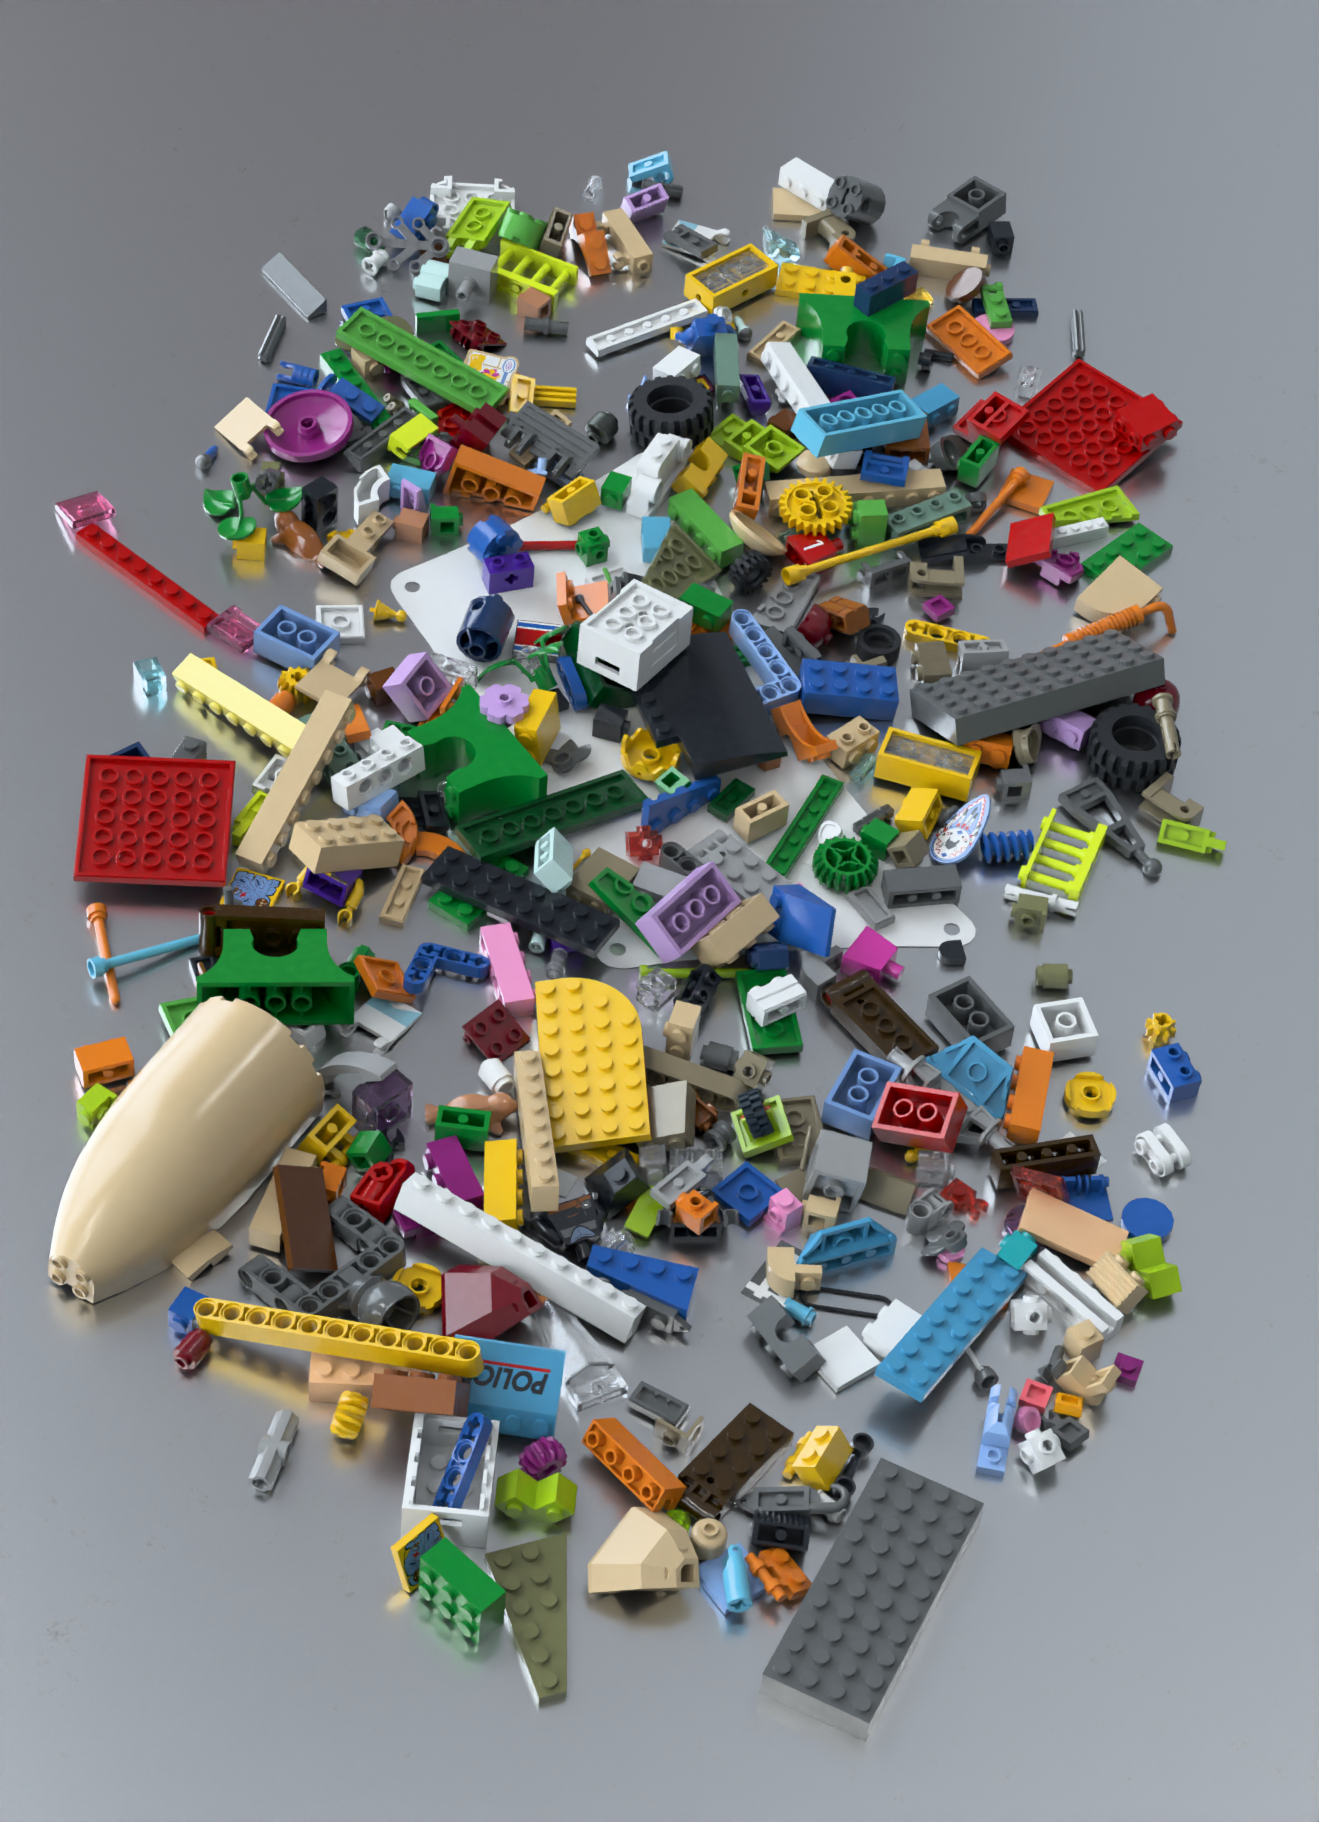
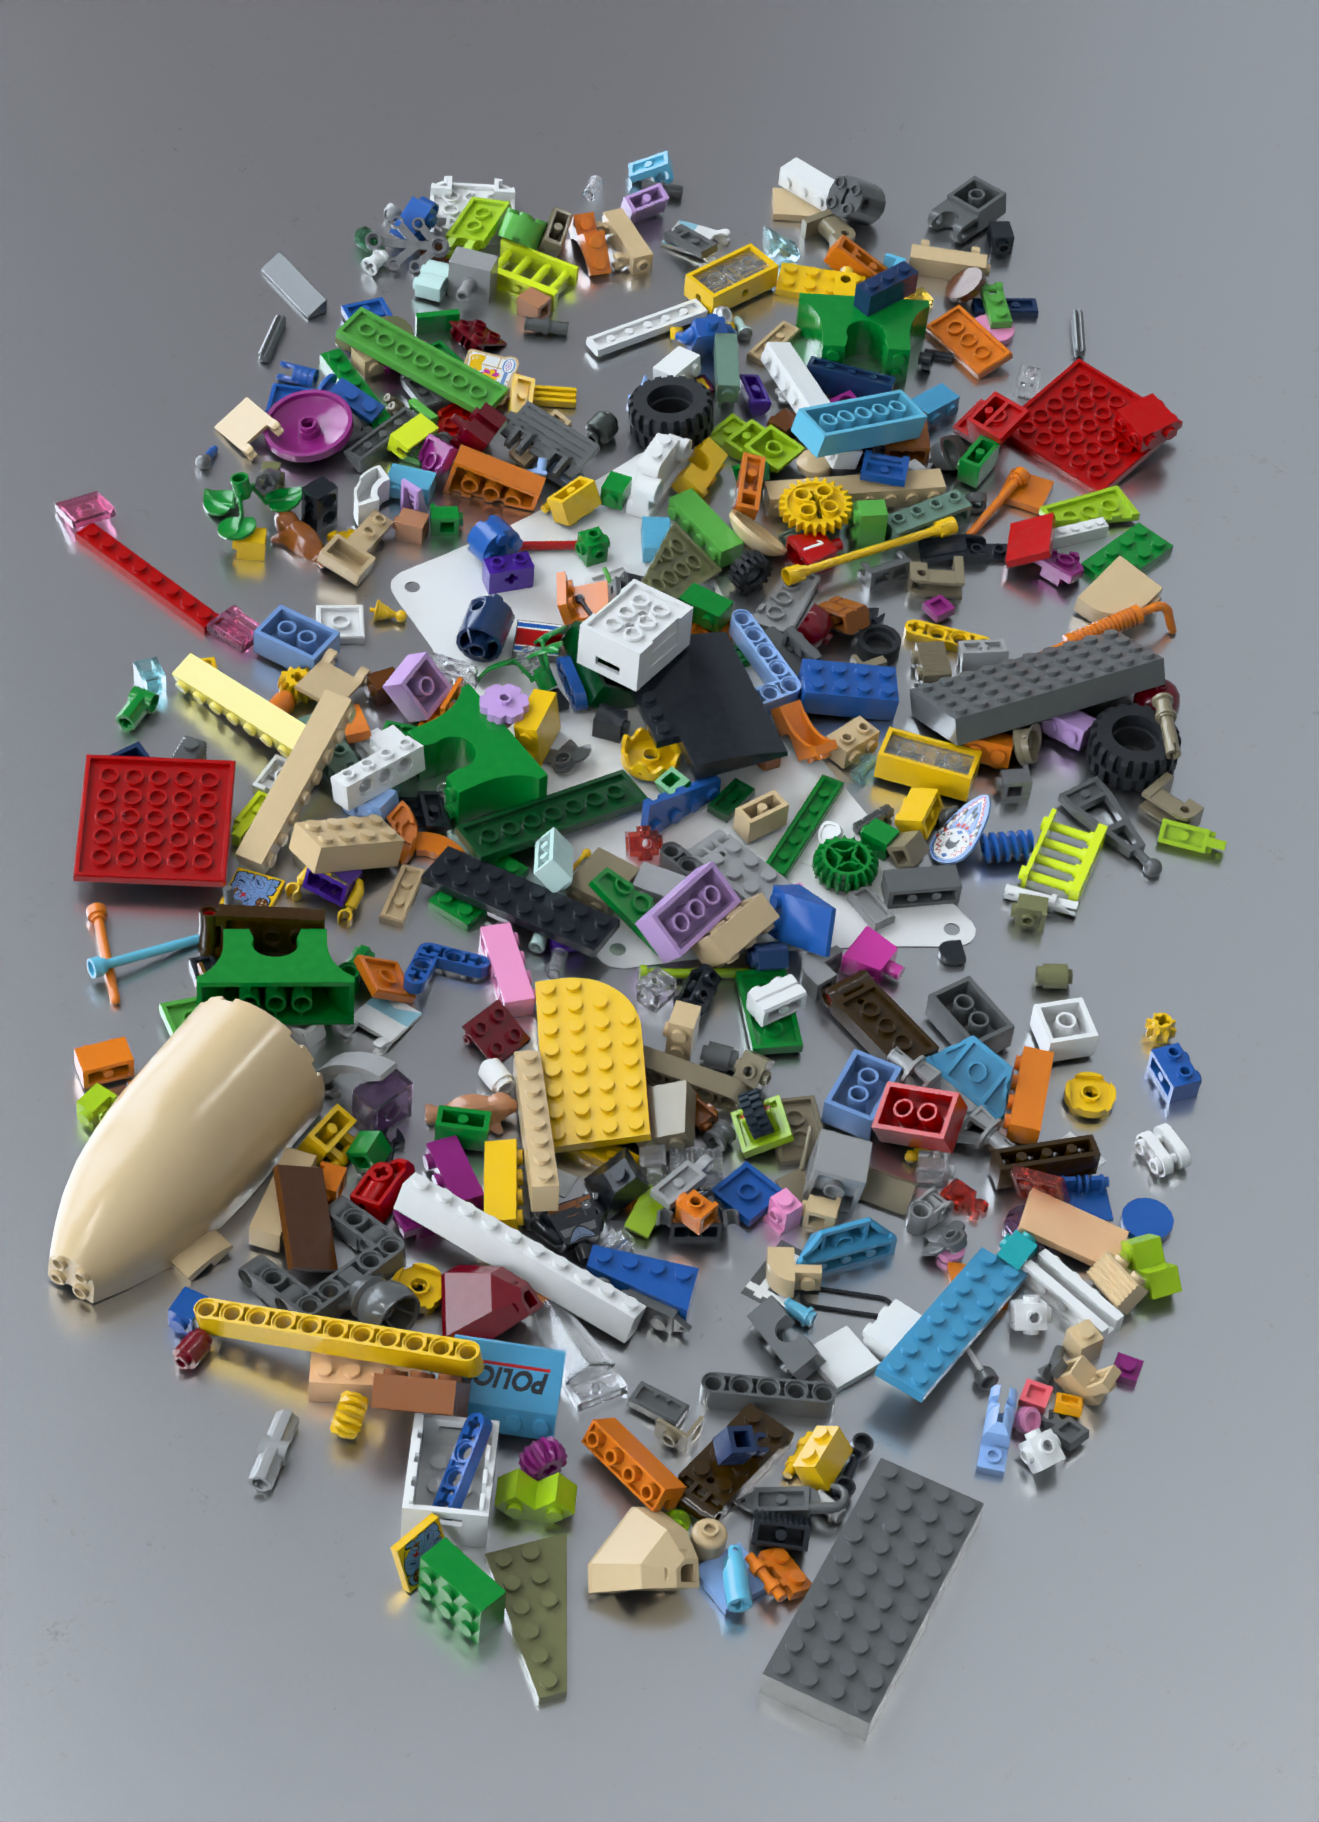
none -> green piece [116,686,159,731]
none -> dark grey beam [699,1372,837,1419]
none -> dark blue brick [713,1425,769,1465]

